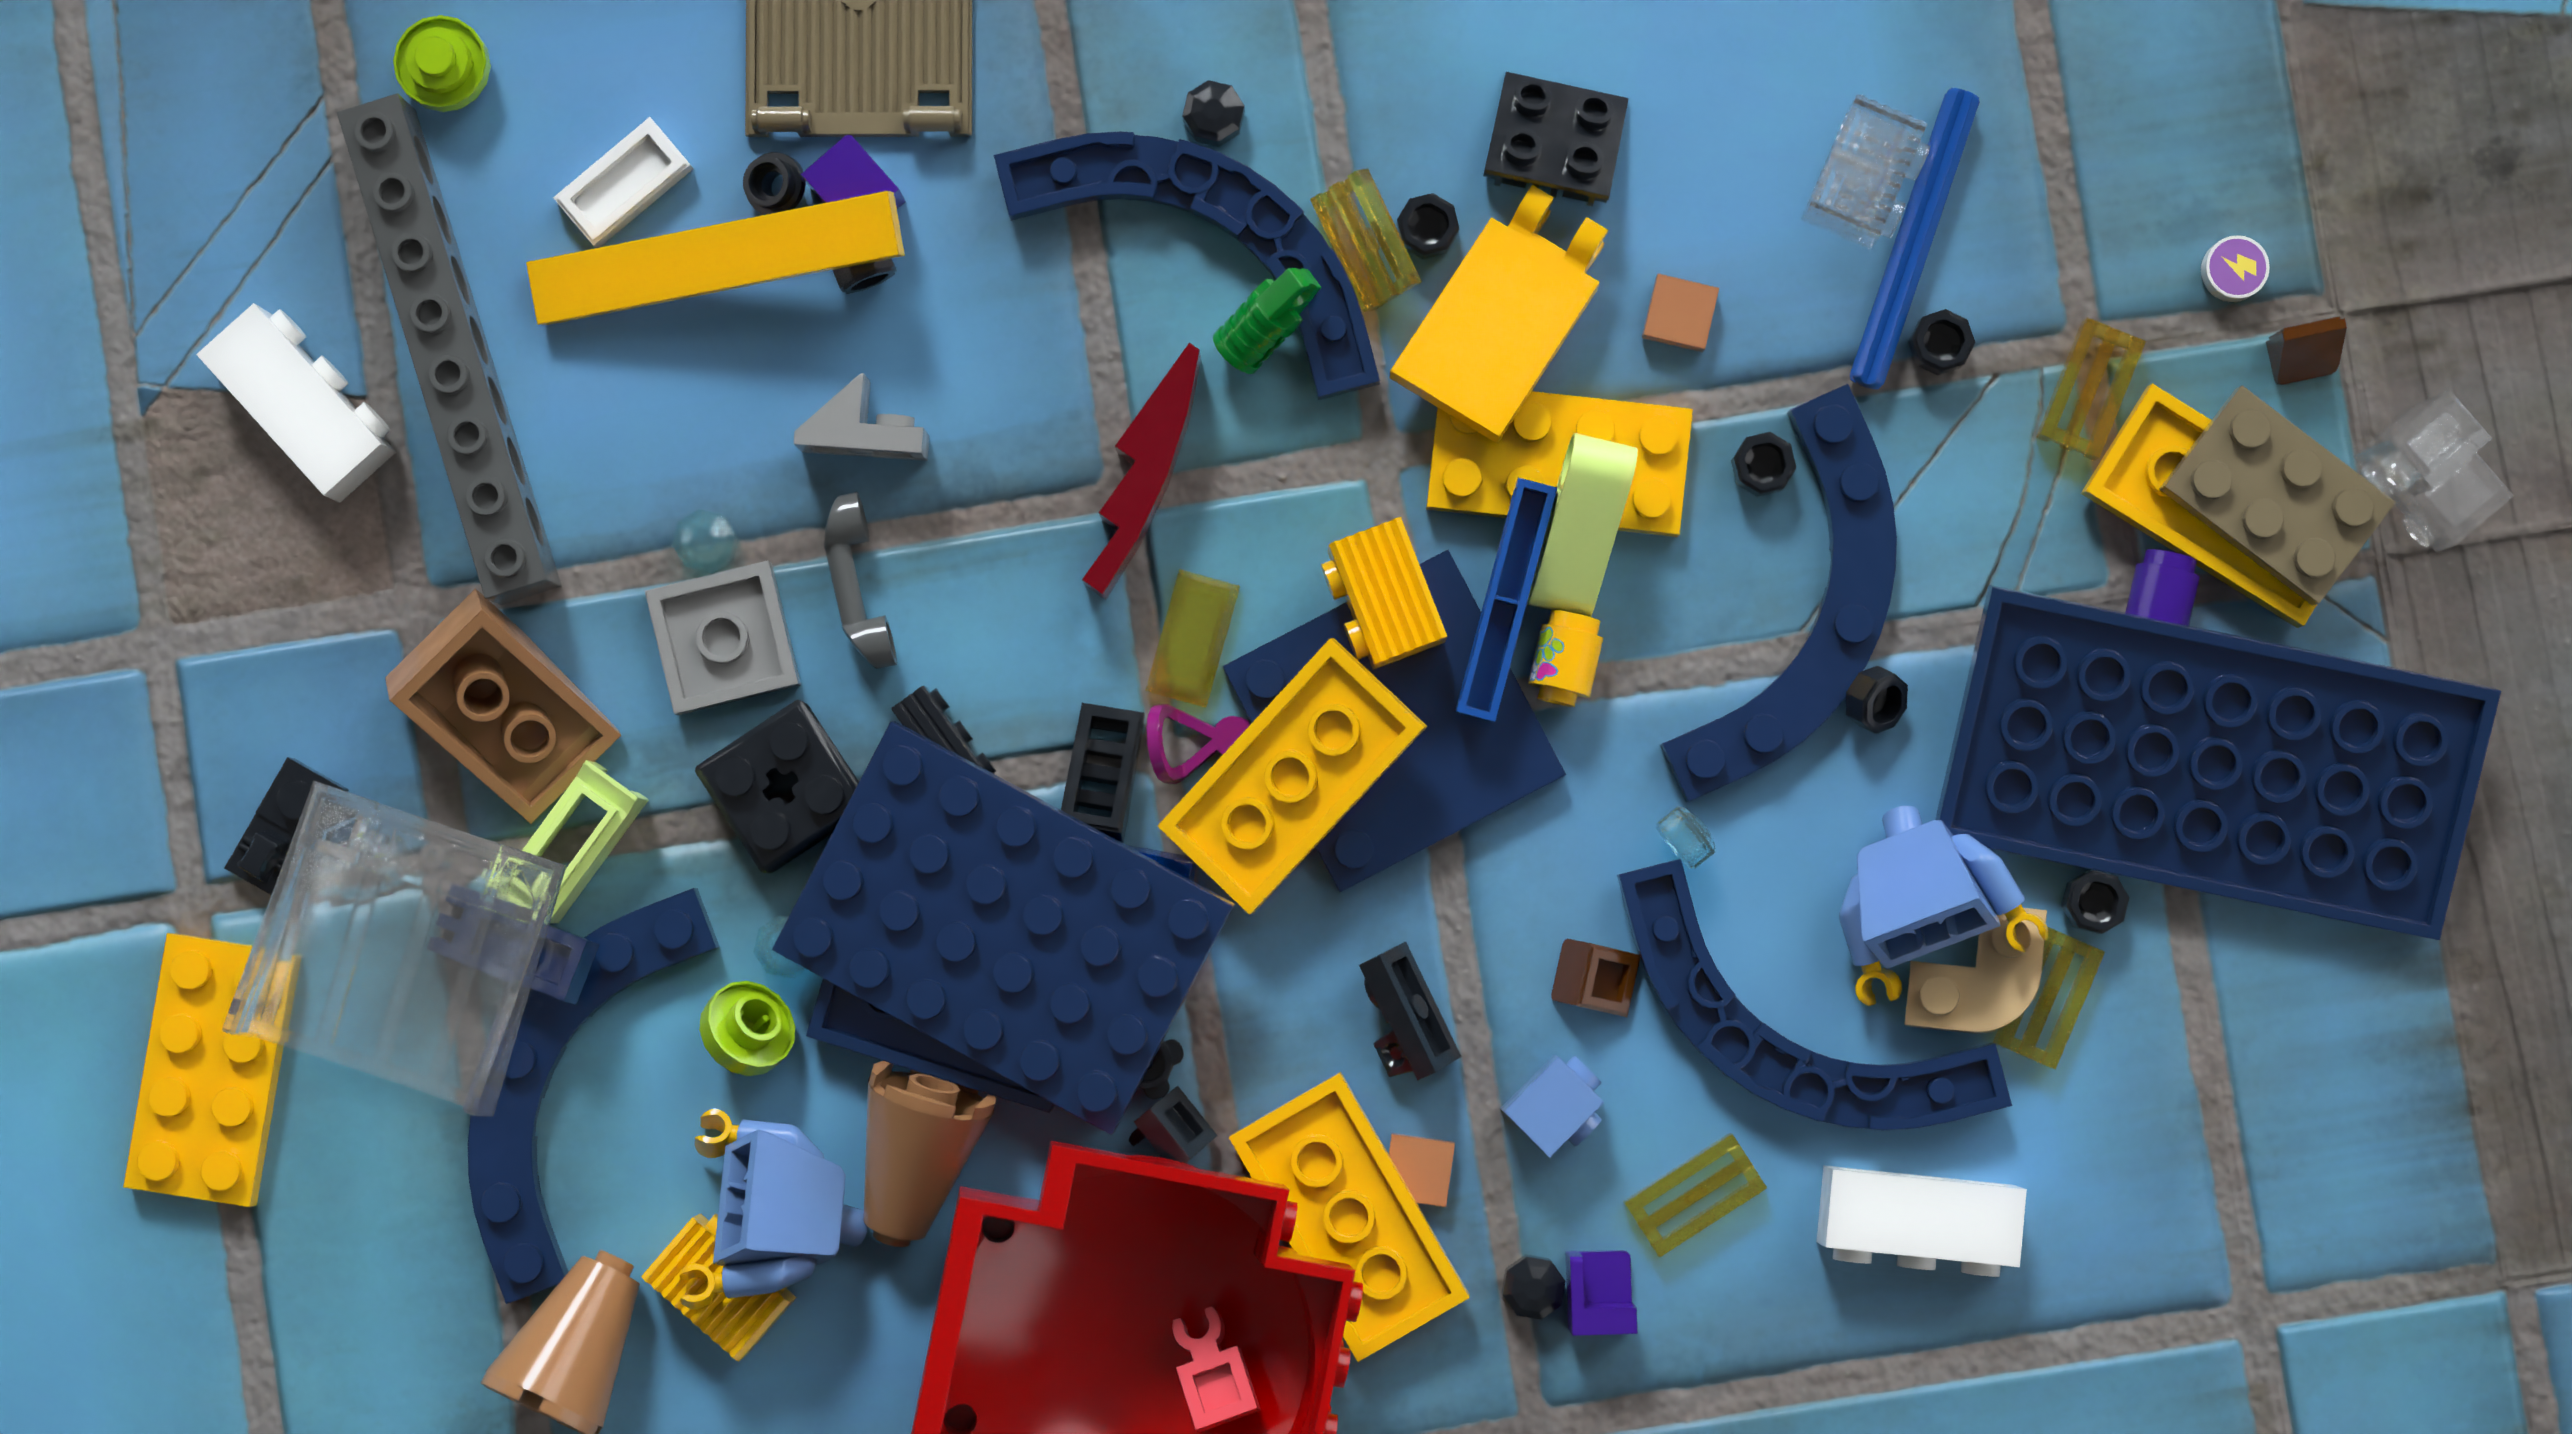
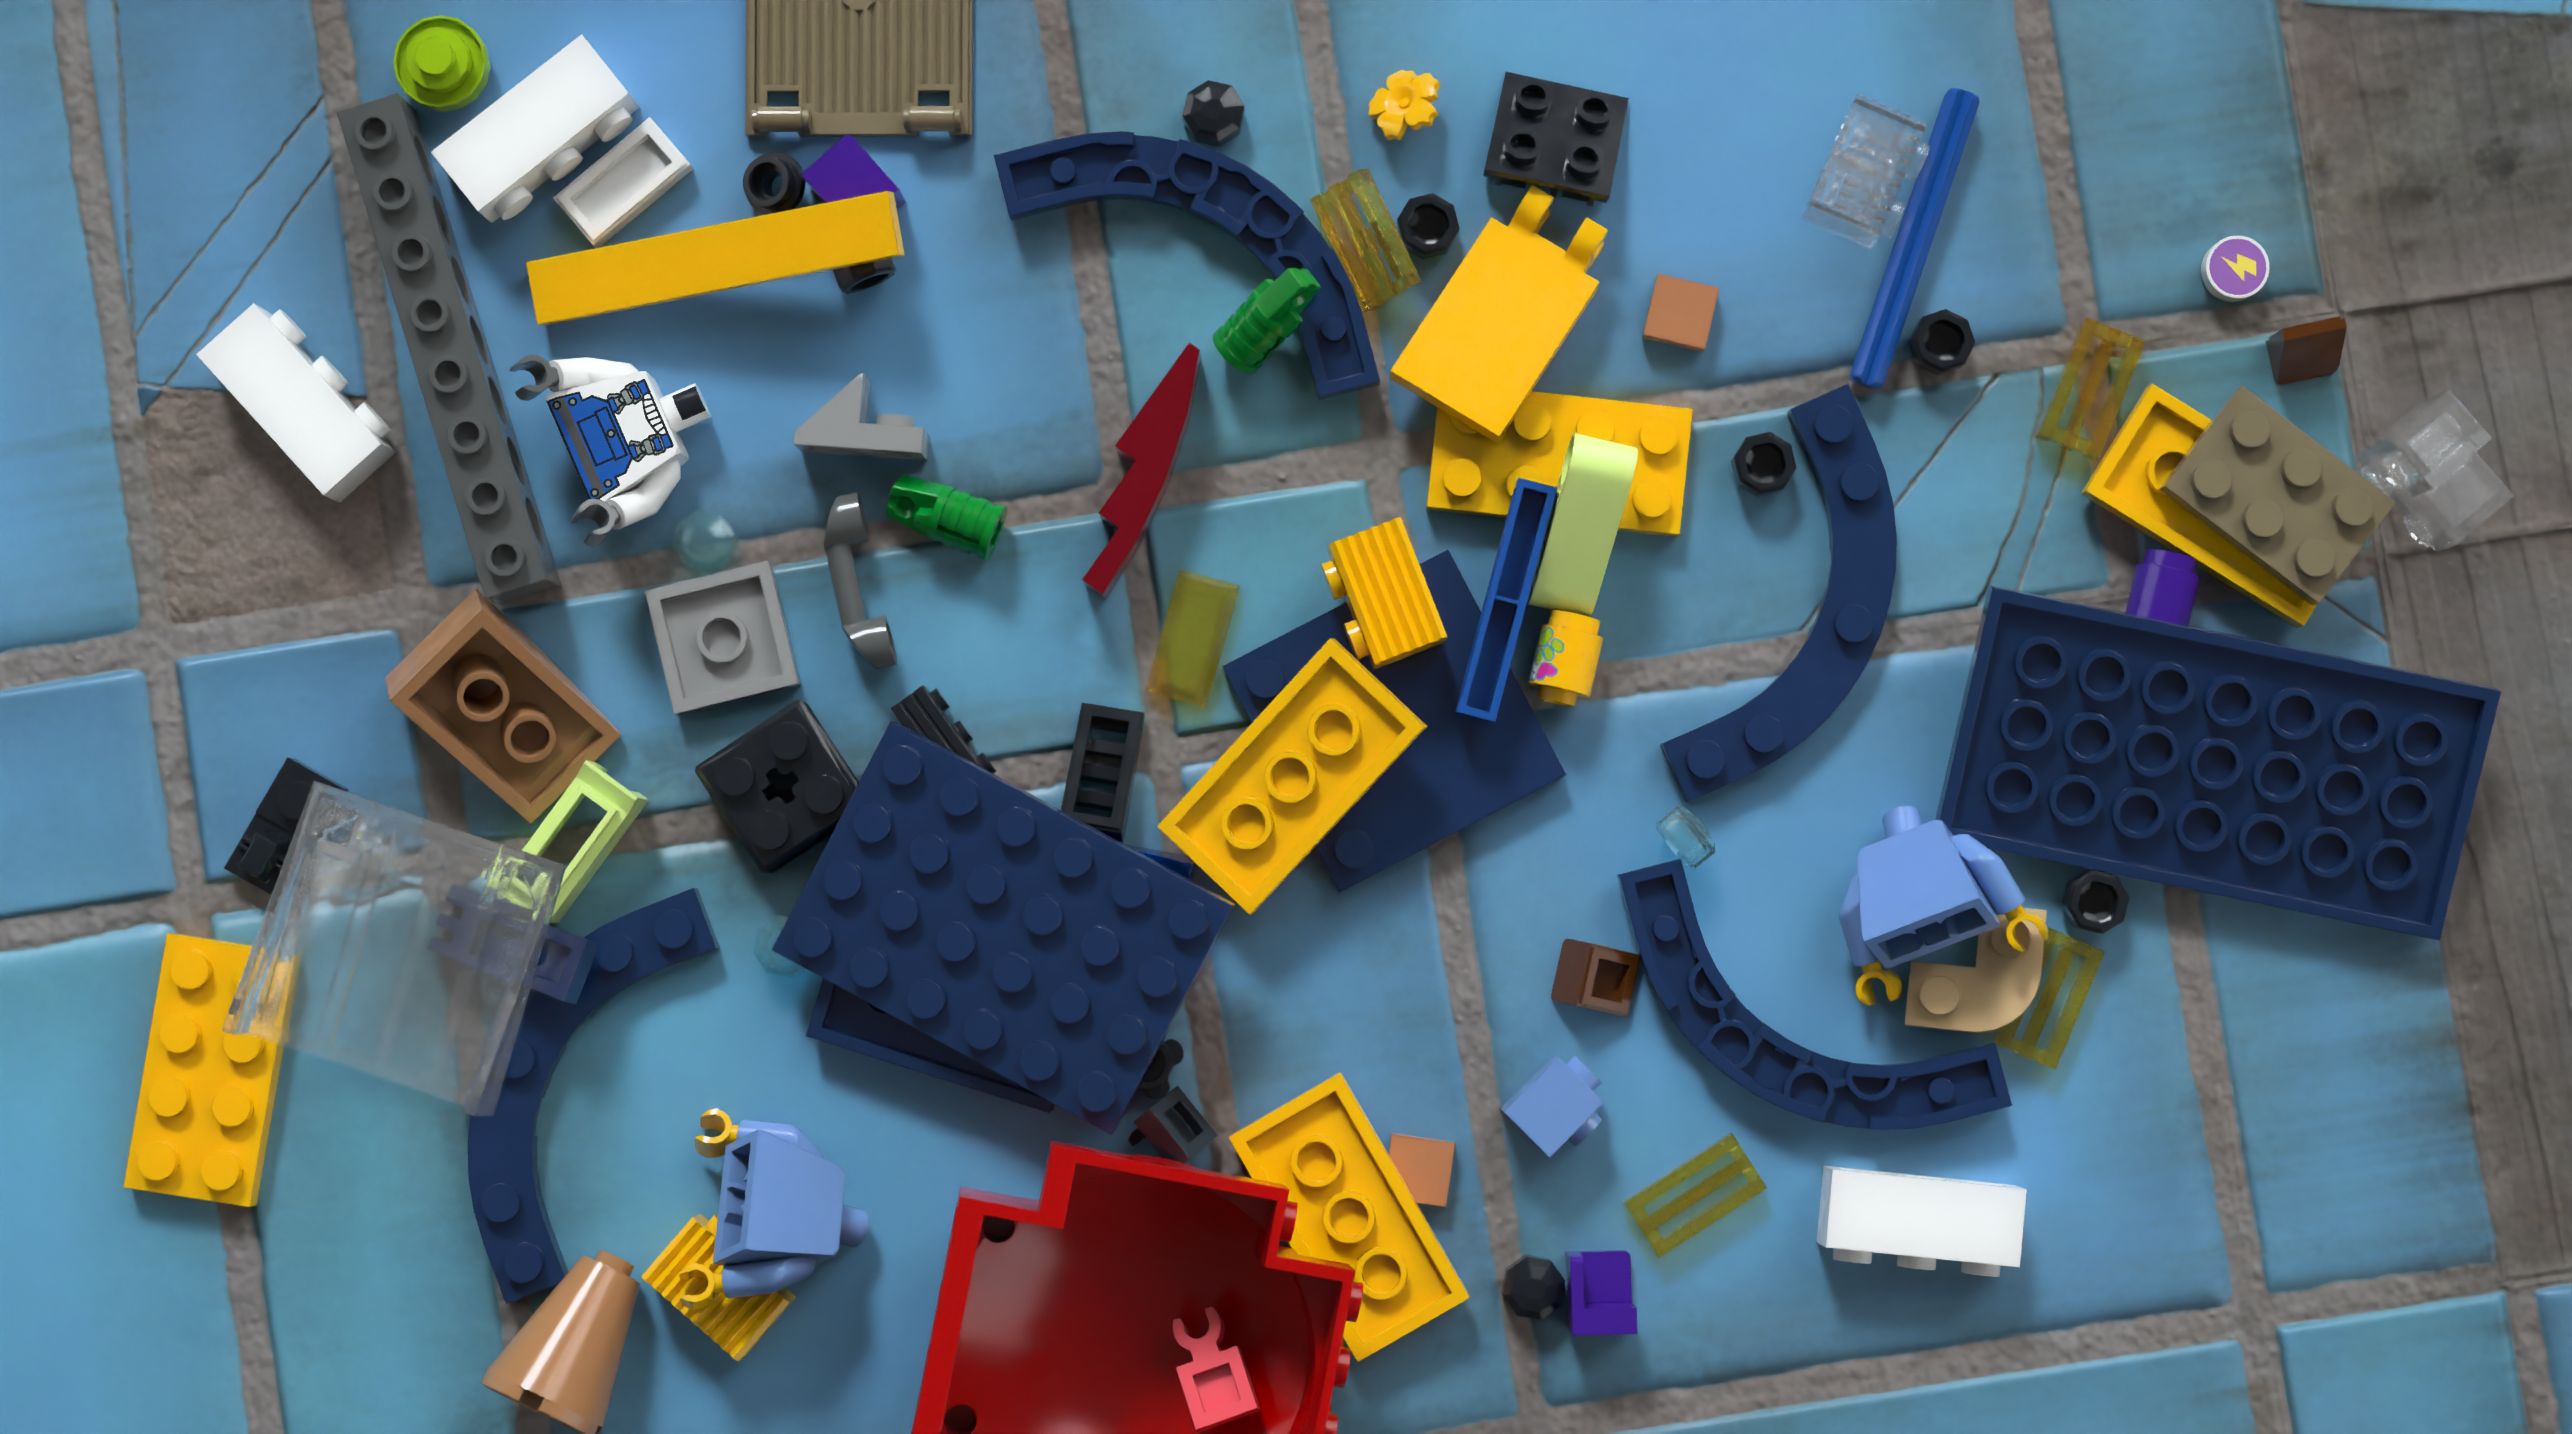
lime plate [699,981,796,1076] -> none
medium nougat cone [863,1061,996,1247] -> none
magenta piece [1146,704,1251,784] -> none
black hinge [1359,942,1462,1081] -> none
black tile [1846,666,1908,734] -> none
none -> white brick [431,34,640,223]
none -> torso [510,355,711,547]
none -> green hinge [886,475,1007,561]
none -> yellow plant [1368,70,1441,141]

